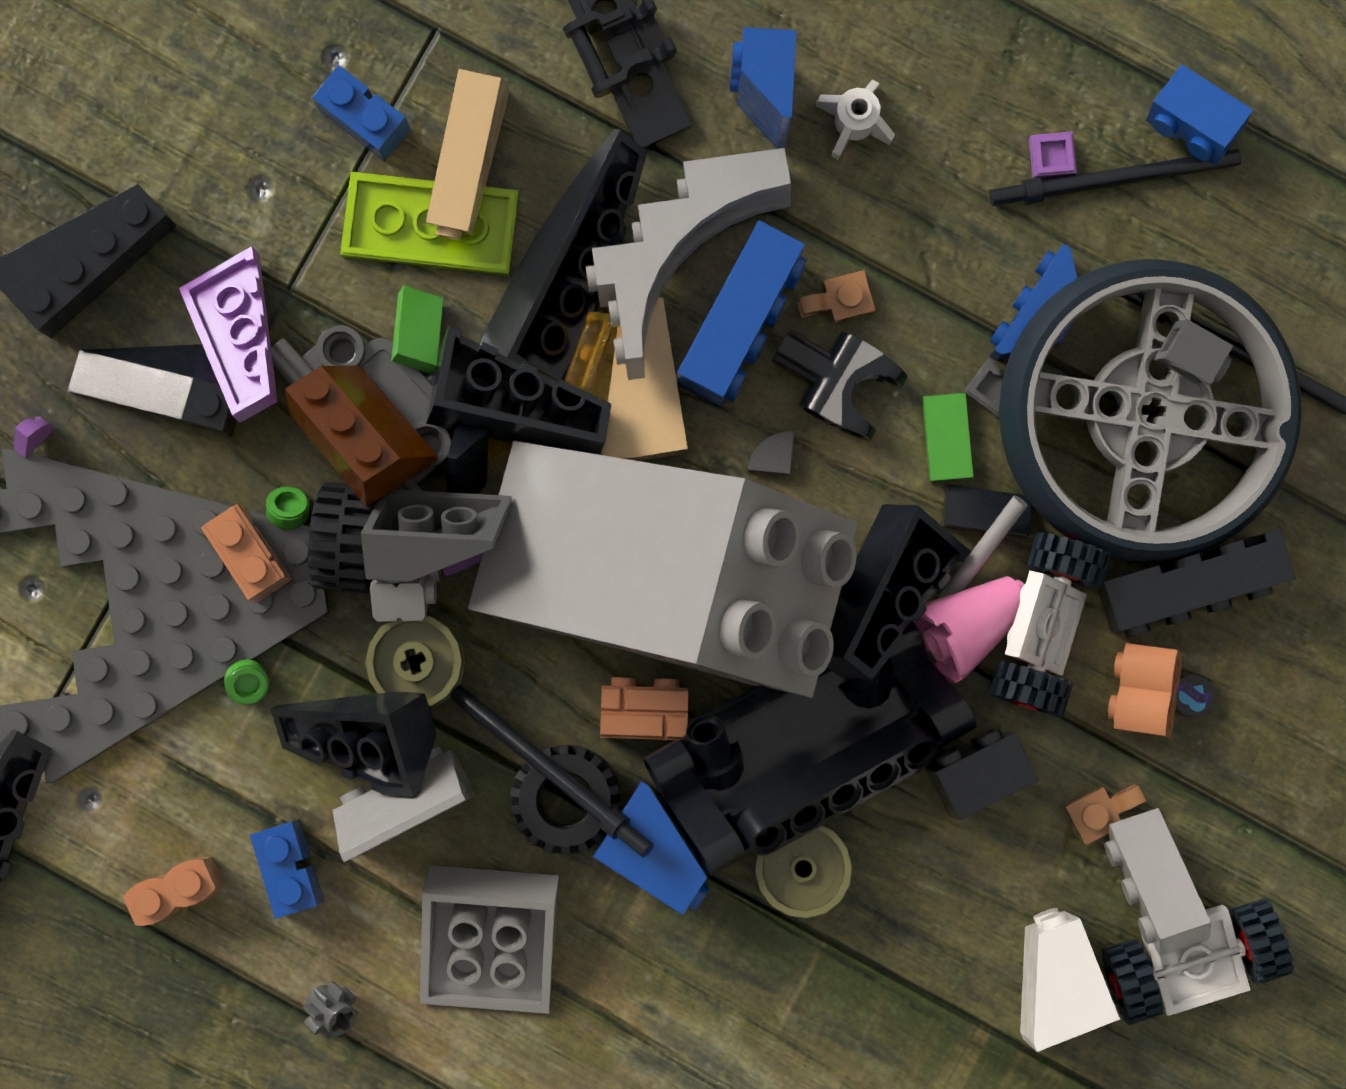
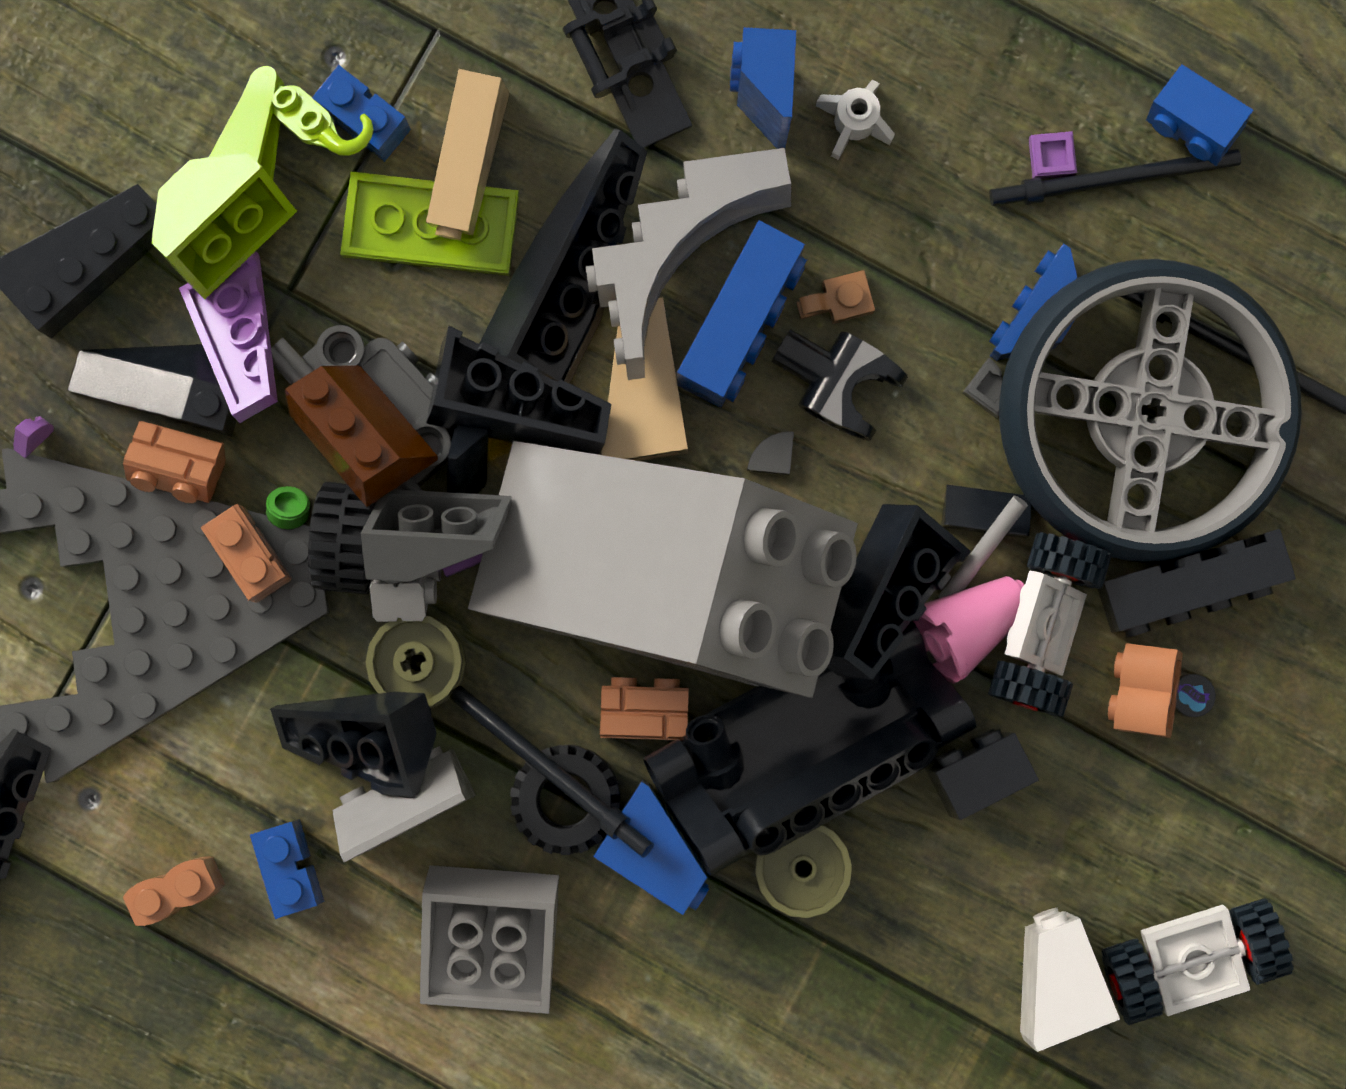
bright green tile [224,659,269,705] -> none
dark grey gear [303,981,358,1040] -> none
bright green tile [391,285,443,374] -> none
clear yellow slope [564,311,615,394] -> none
bright green tile [922,393,974,482] -> none
medium nougat plate [1064,784,1146,845] -> none
light grey brick [1104,808,1211,956] -> none
dark grey brick [1154,319,1233,386] -> none
none -> nougat brick [123,421,226,503]
none -> lime slope [151,66,374,299]

